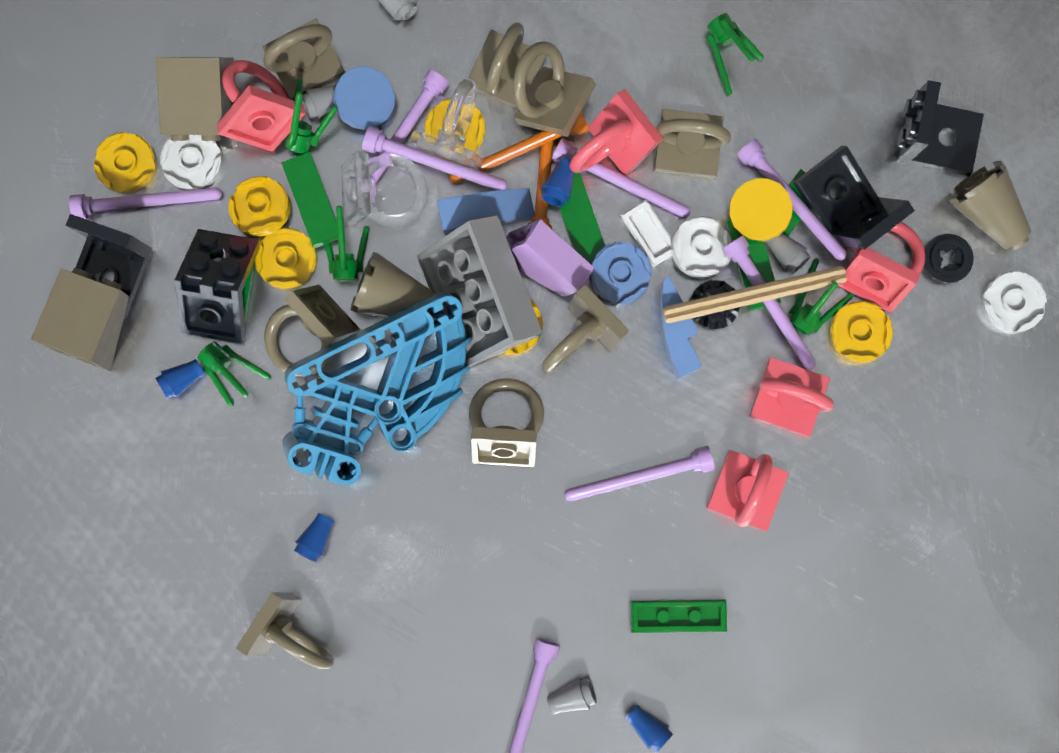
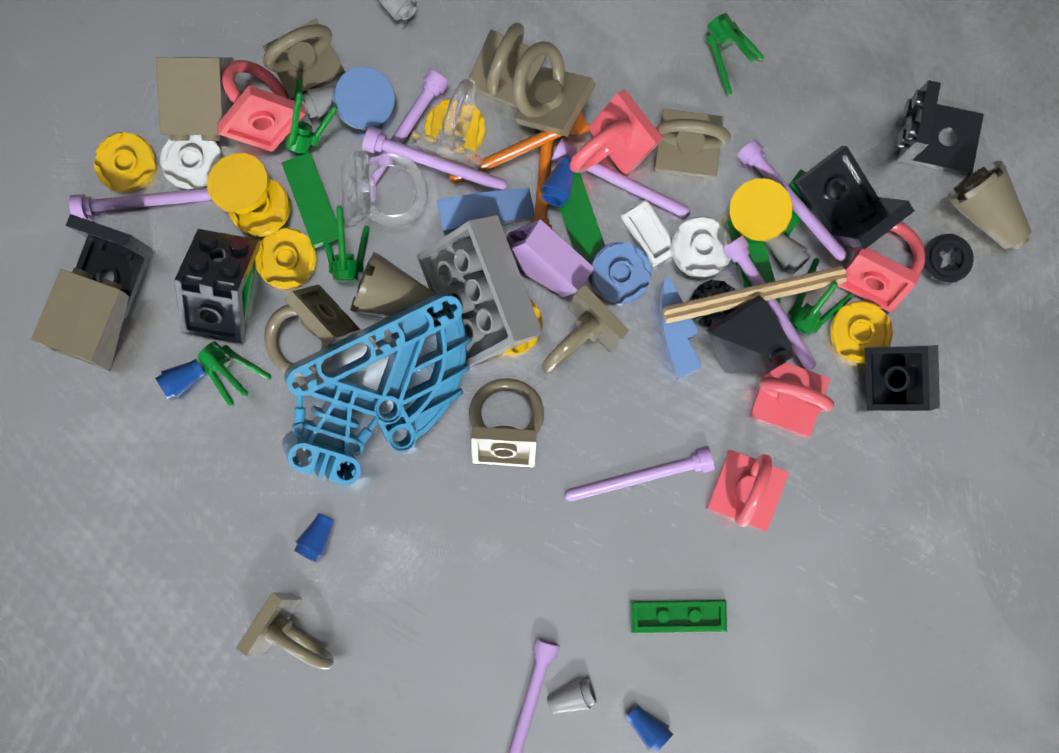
white tile [982,271,1047,333] -> none
none -> yellow tile [207,153,270,214]
none -> black slope [706,295,794,373]
none -> black slope [865,345,940,411]

